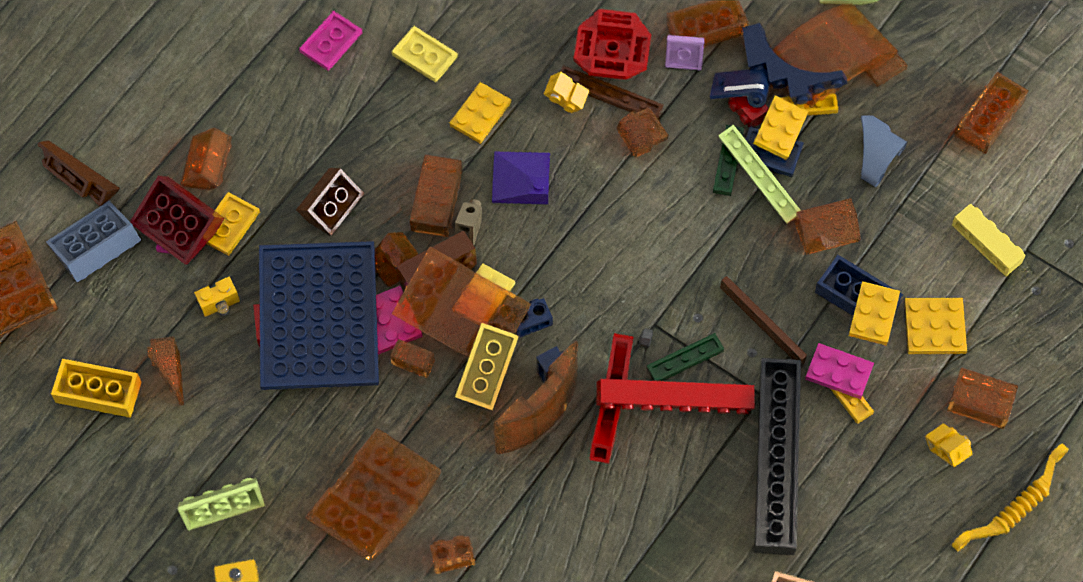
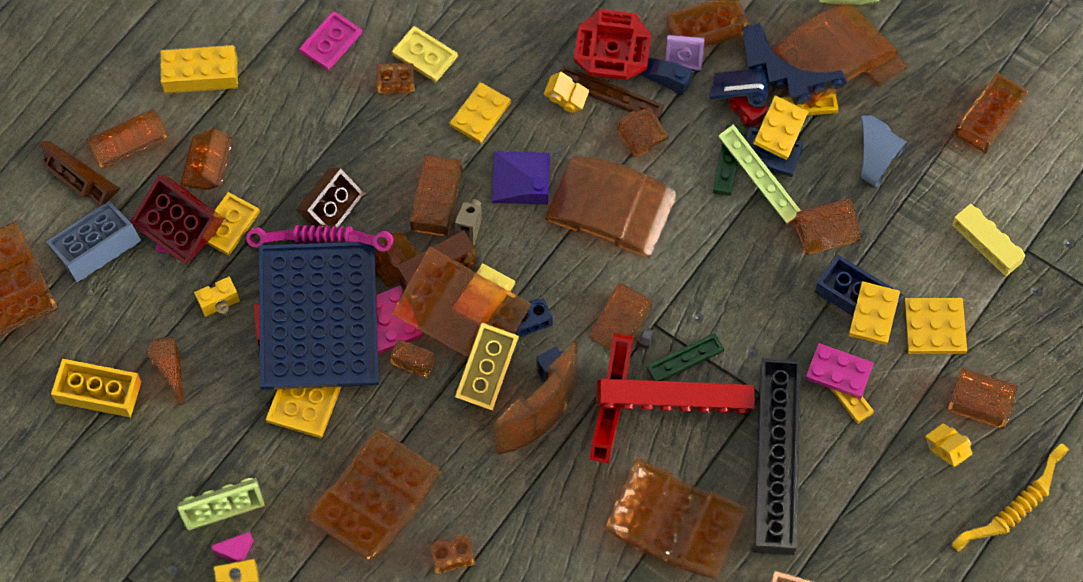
reddish brown tile [720,276,807,366] -> none
none -> clear orange slope [86,109,168,167]
none -> yellow brick [161,45,238,93]
none -> dark pink slope [212,532,254,563]
none -> dark pink piece [246,225,394,251]
none -> yellow plate [266,387,341,439]
none -> clear orange brick [377,63,415,94]
none -> clear orange slope [545,156,677,258]
none -> clear orange slope [590,282,653,348]
none -> clear orange slope [605,458,747,579]
none -> dark blue slope [639,58,693,95]

